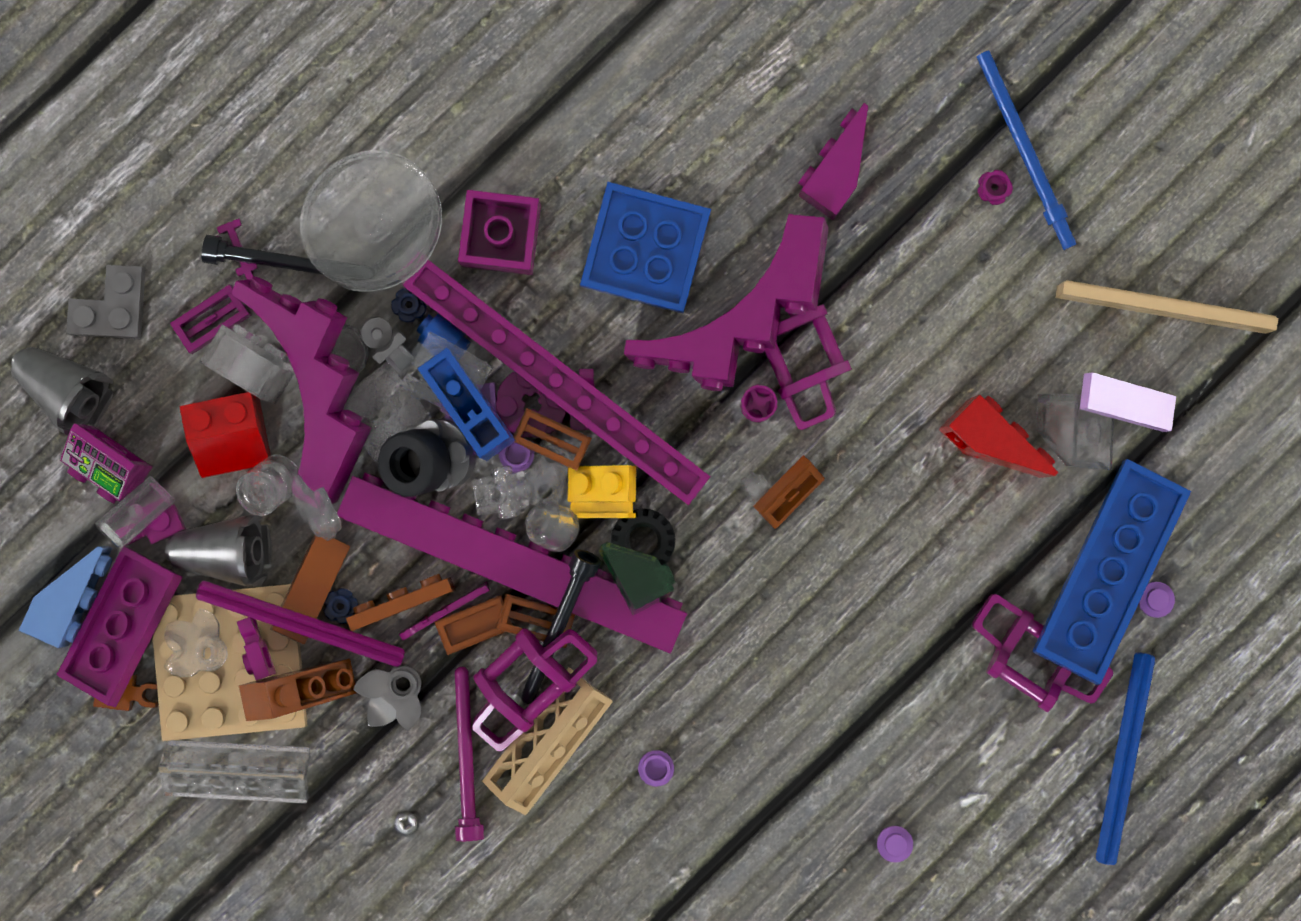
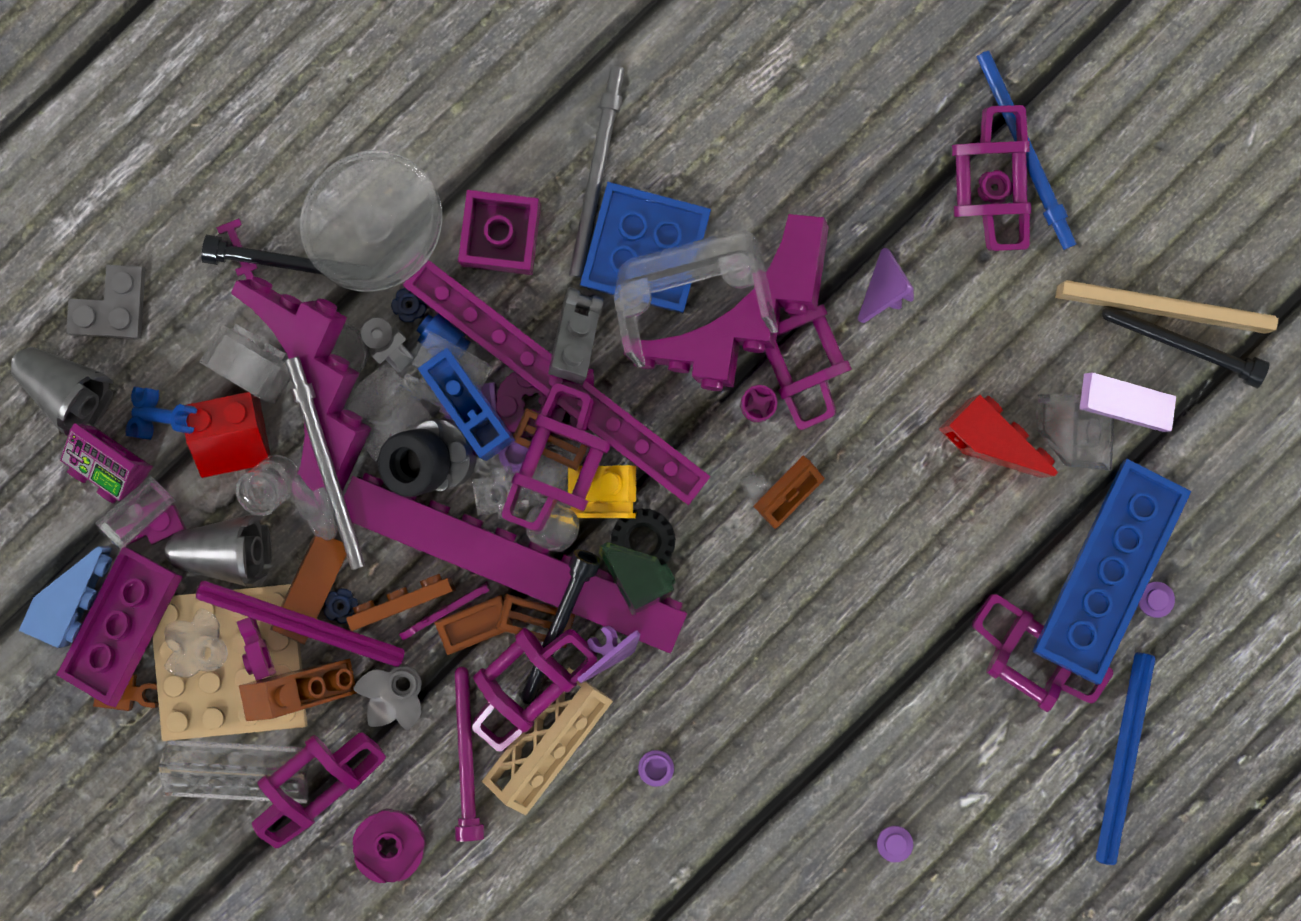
magenta tile [170,284,252,354] -> none
magenta slope [798,103,868,220] -> none
none -> blue bar [125,387,197,440]
none -> magenta bar [251,732,386,848]
none -> flat silver bar [285,356,365,570]
none -> magenta plate [352,808,426,883]
none -> magenta bar [502,383,611,532]
none -> flat silver plate [548,287,603,385]
none -> flat silver bar [569,66,625,278]
none -> medium lavender piece [578,626,640,683]
none -> clear windscreen [614,230,779,368]
none -> medium lavender piece [858,248,914,323]
none -> magenta bar [952,105,1031,251]
none -> black piece [1102,307,1270,389]

